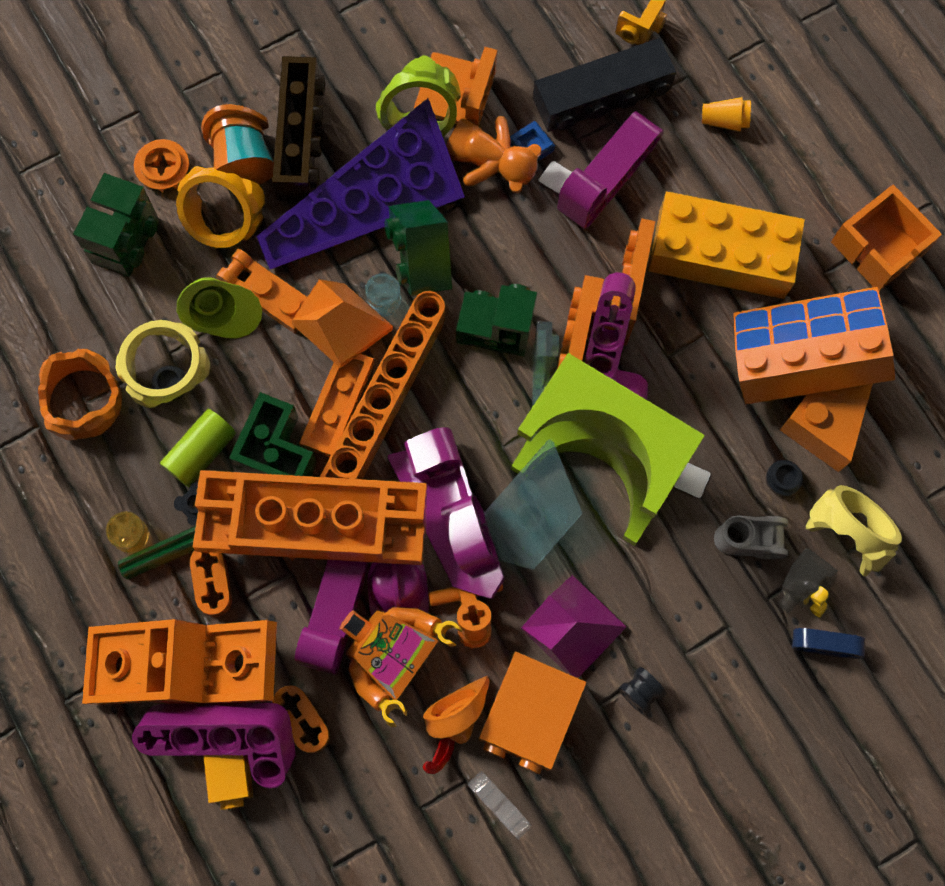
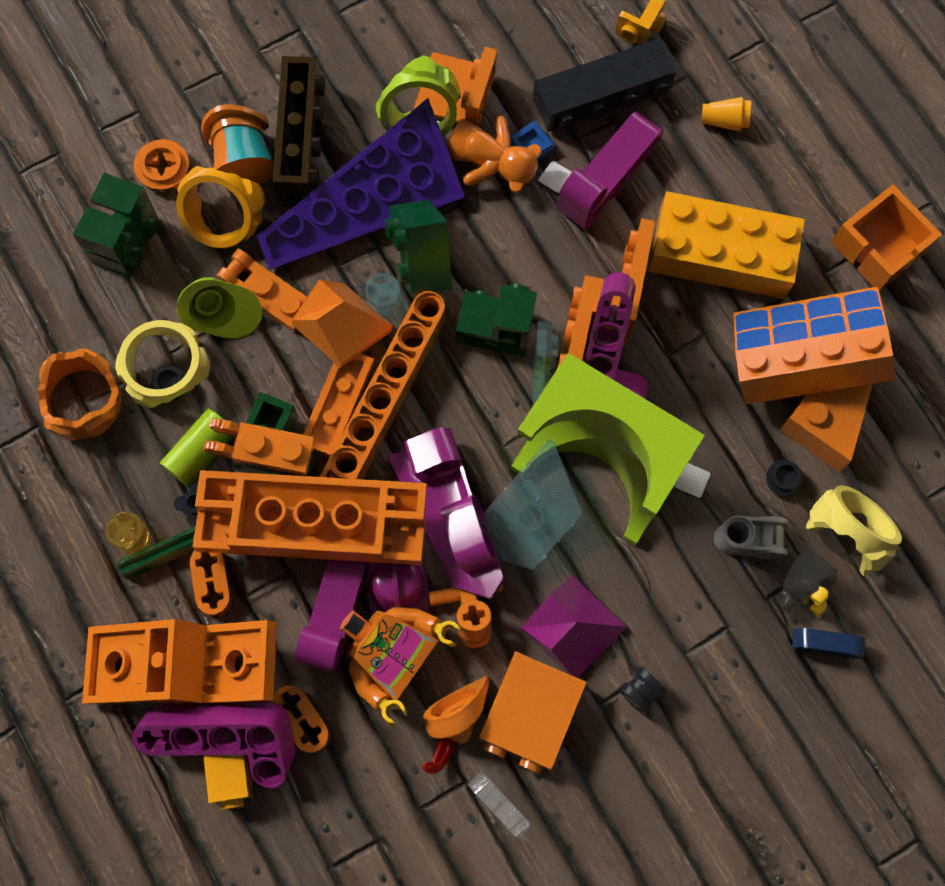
none -> orange hinge [203,418,315,476]

